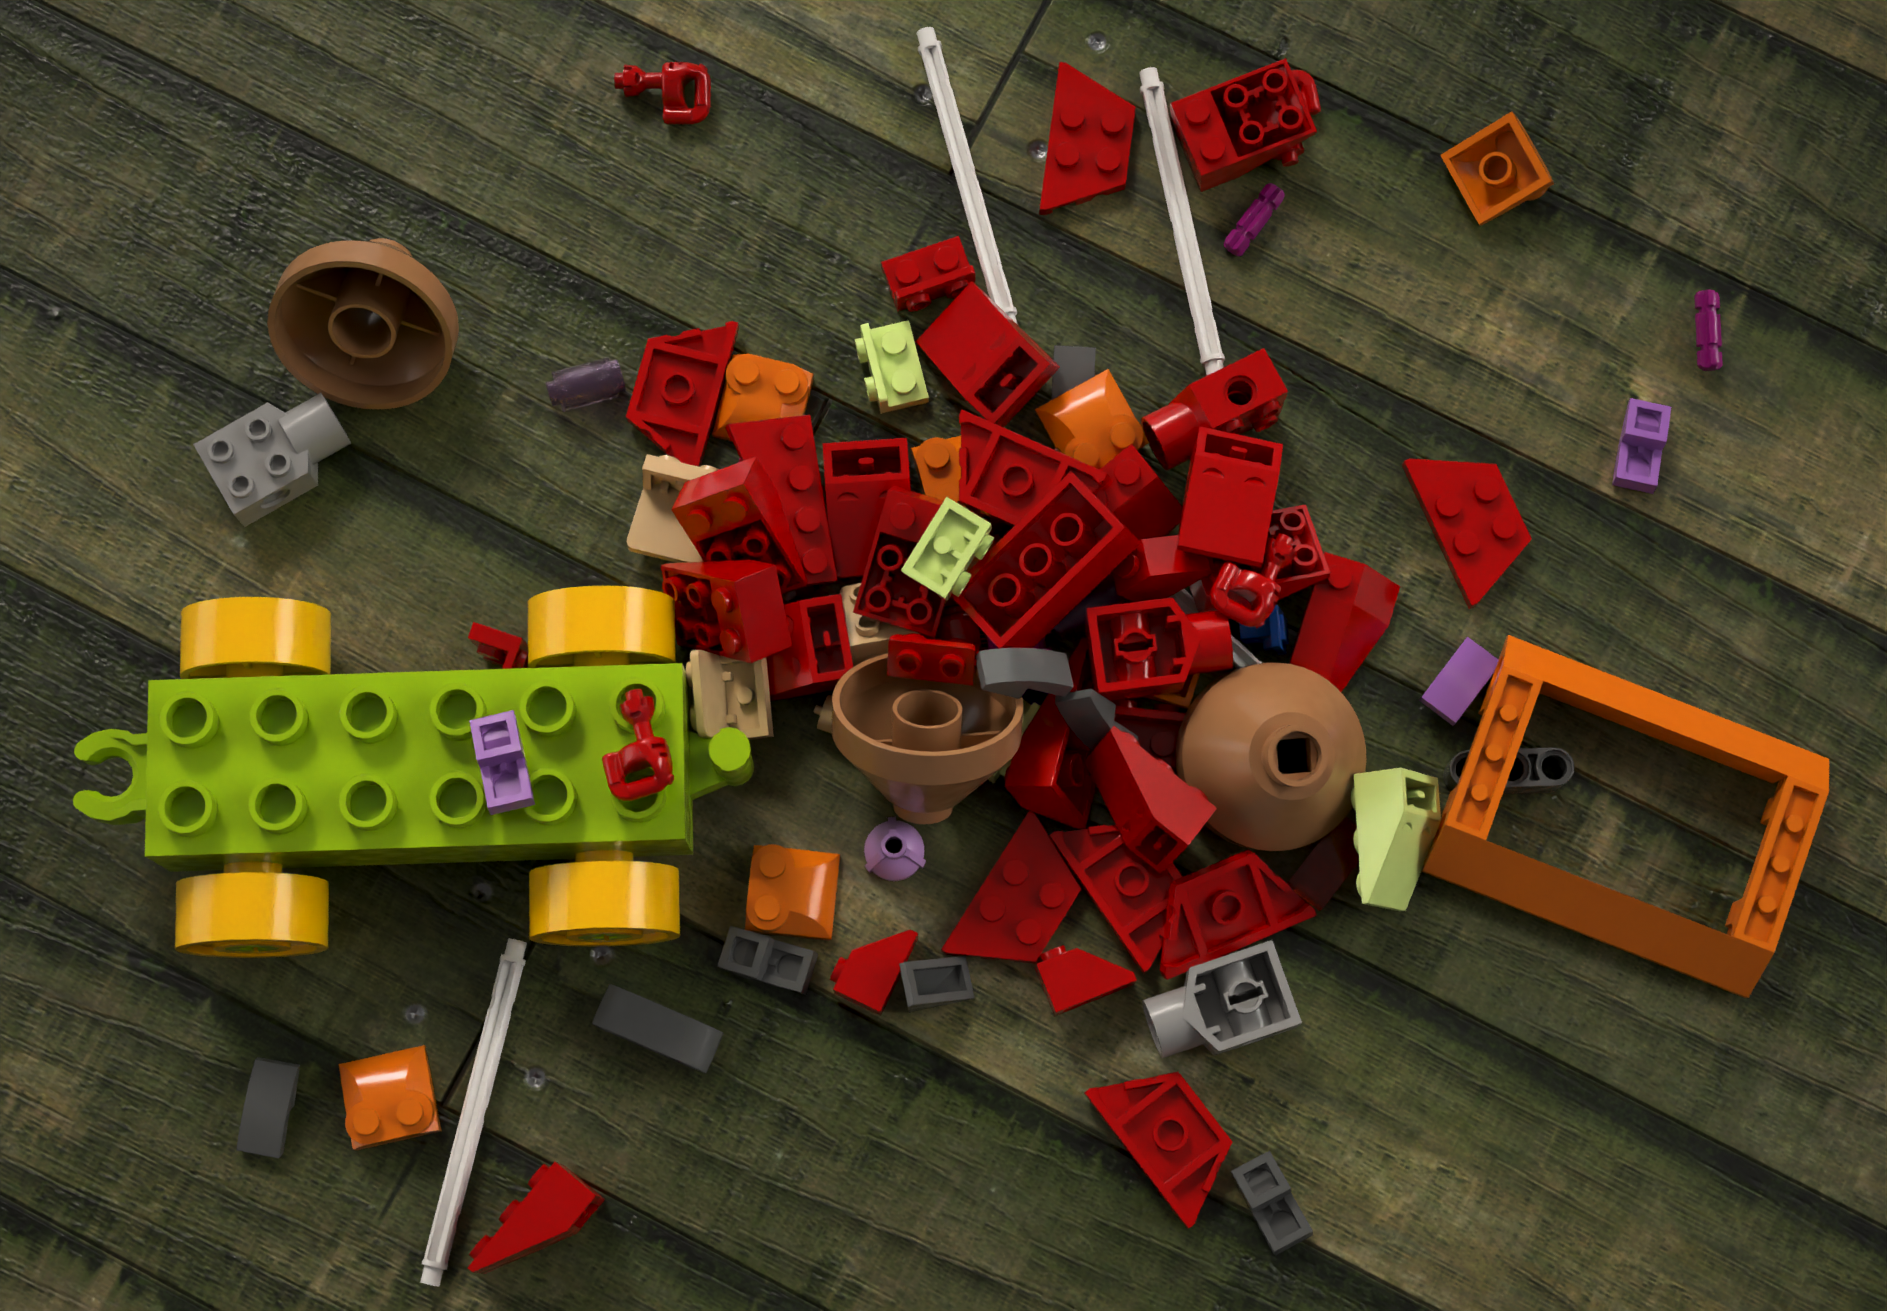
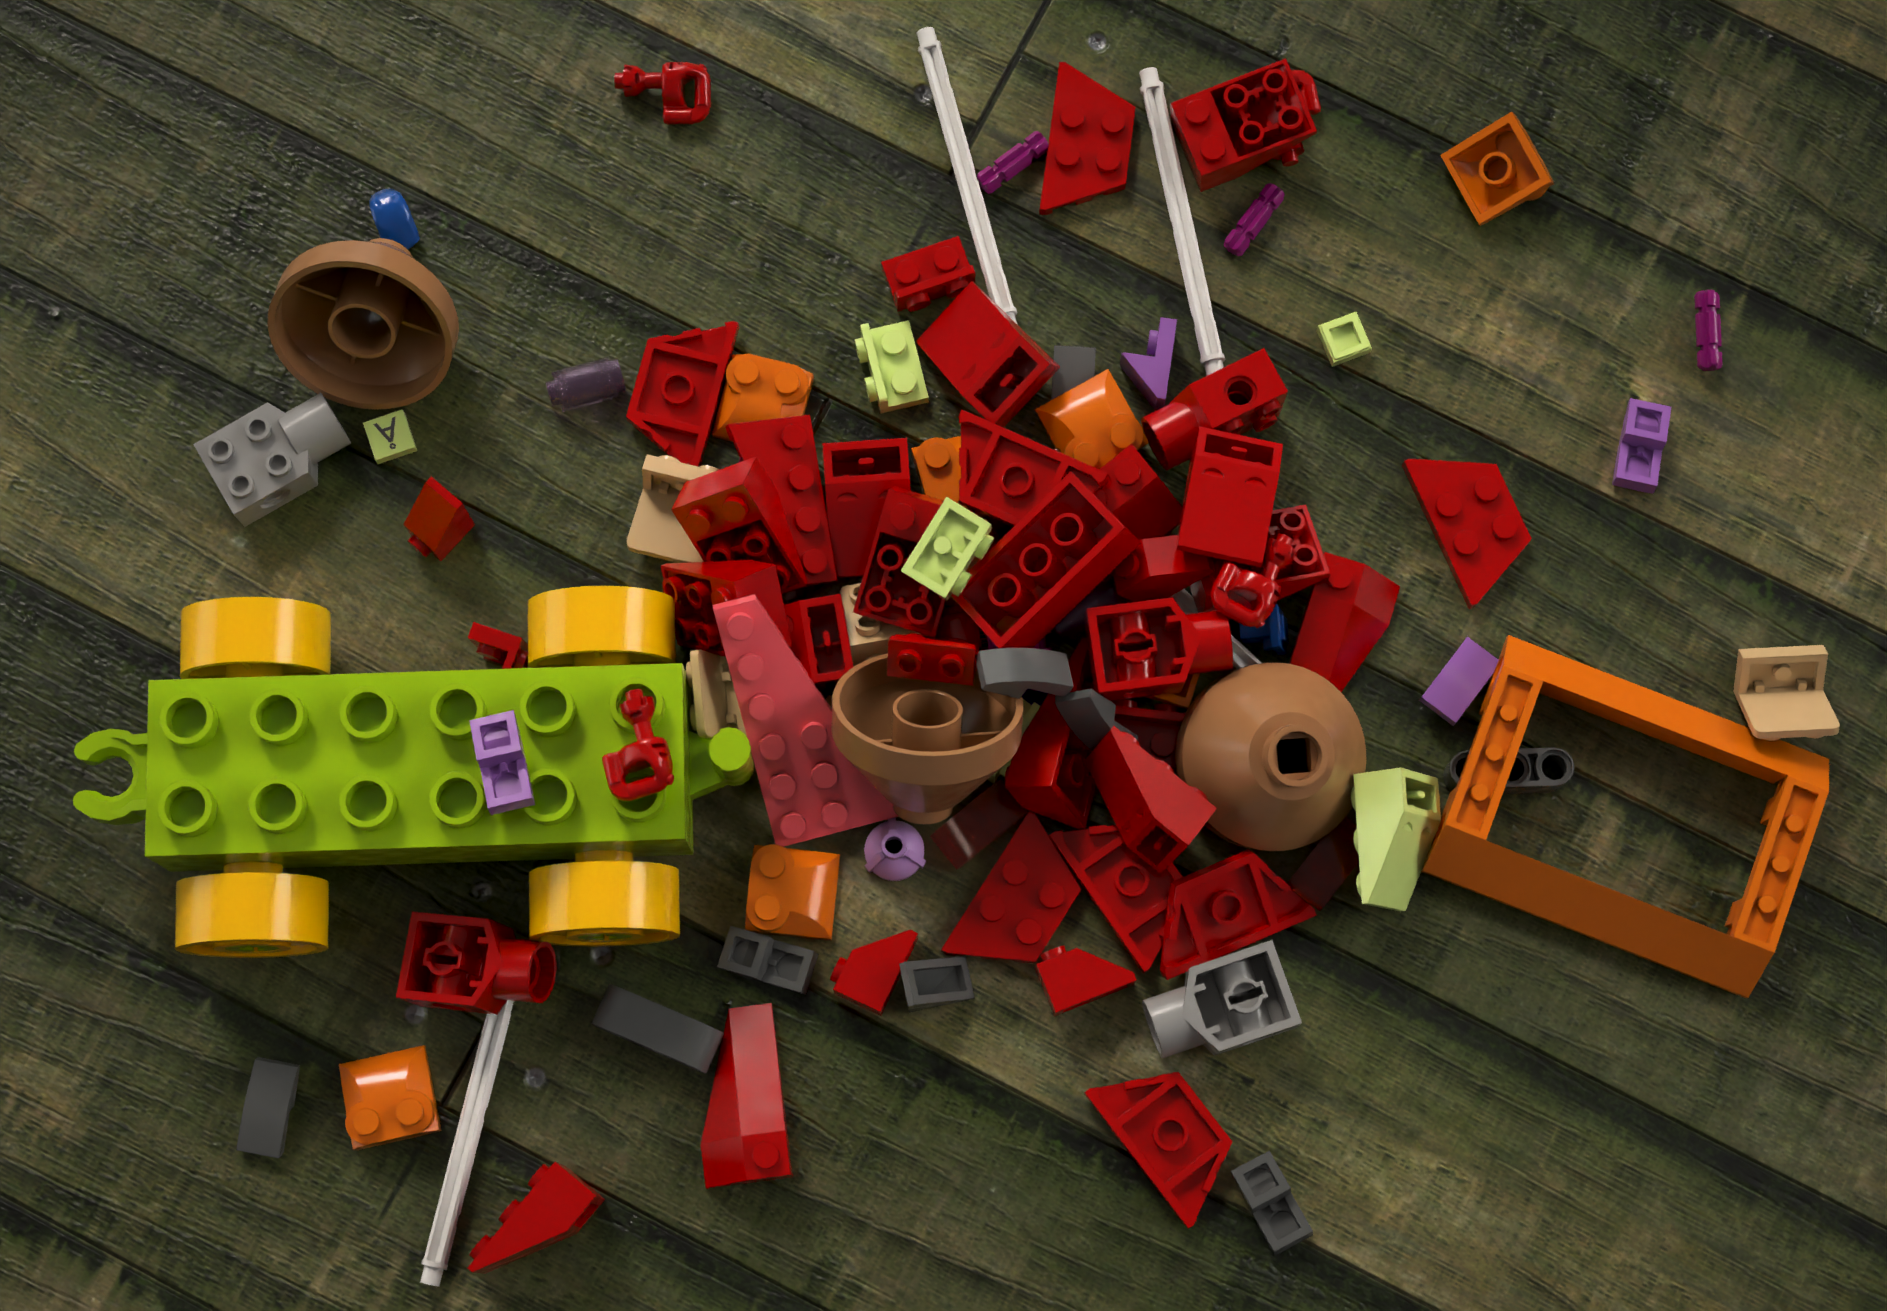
none -> yellowish green tile [363,409,417,464]
none -> blue hair [369,188,420,250]
none -> red brick [396,911,557,1015]
none -> red slope [403,476,475,561]
none -> red wedge [701,1003,793,1189]
none -> coral wing [712,594,899,847]
none -> clear red slope [930,779,1028,870]
none -> magenta axle [977,131,1049,194]
none -> medium lavender slope [1120,317,1177,410]
none -> yellowish green tile [1316,312,1372,367]
none -> tan bracket [1733,645,1840,741]

